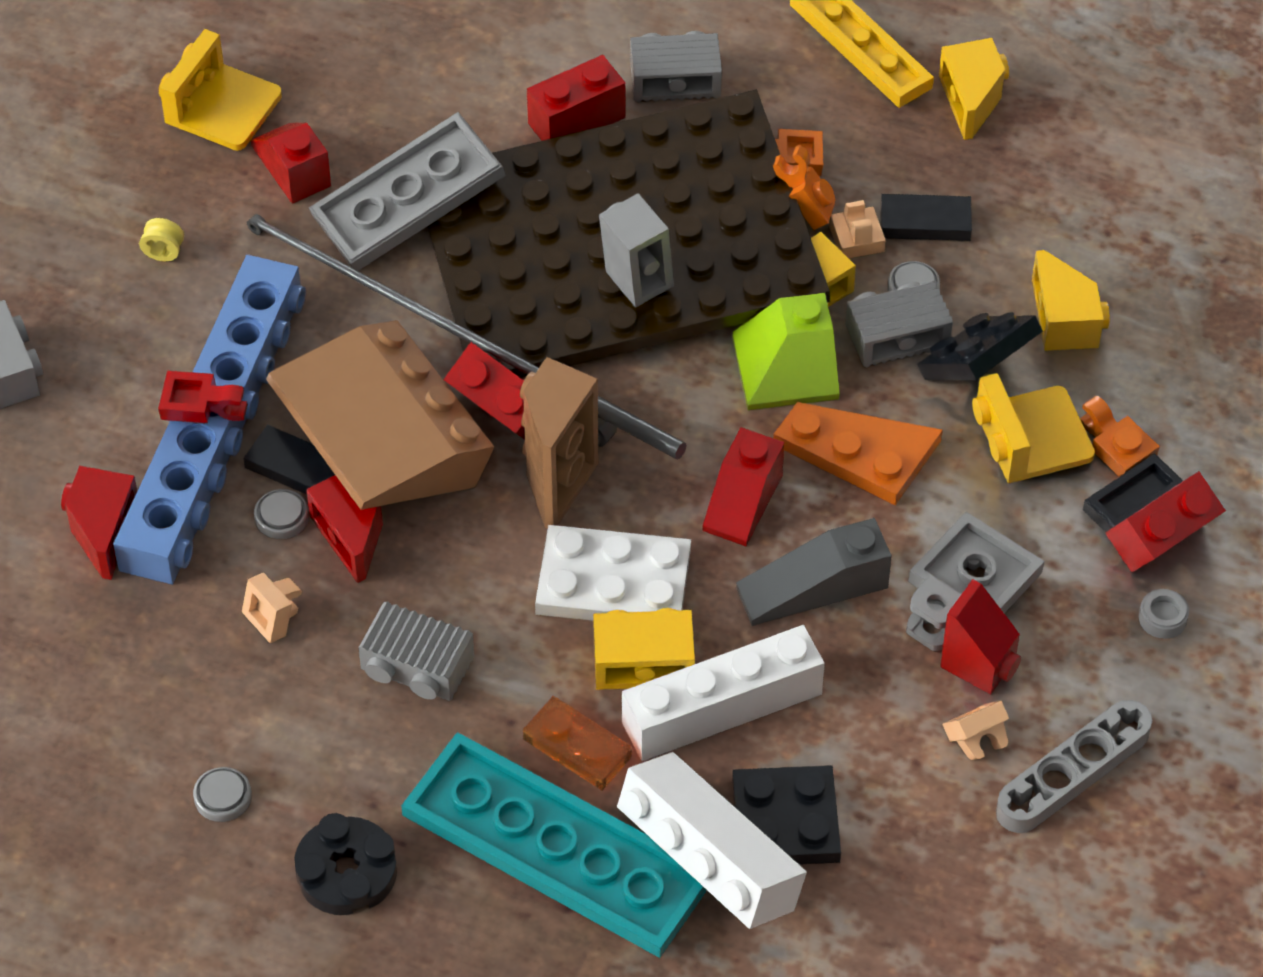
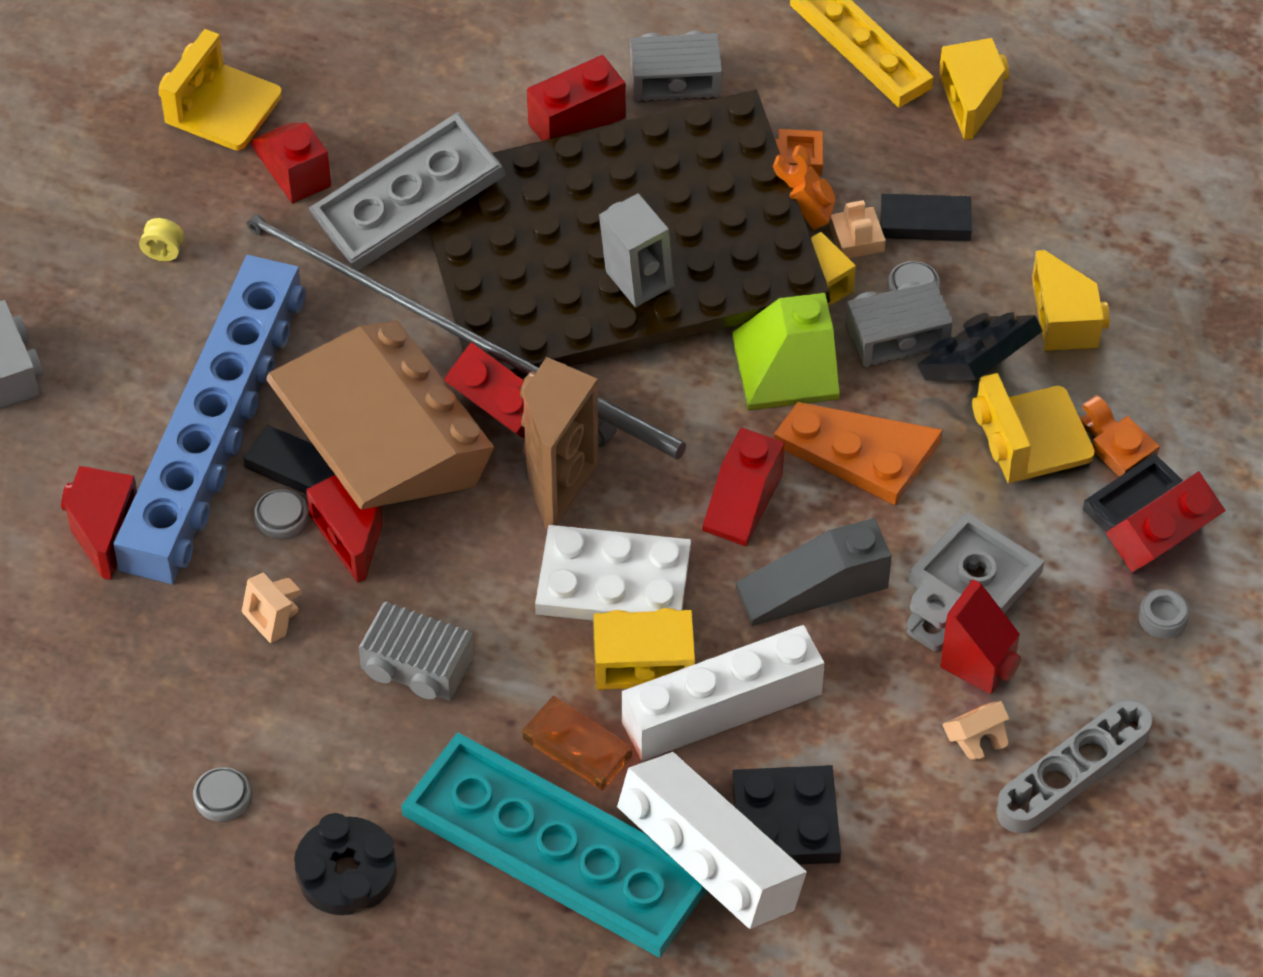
red plate [158,371,248,423] -> none

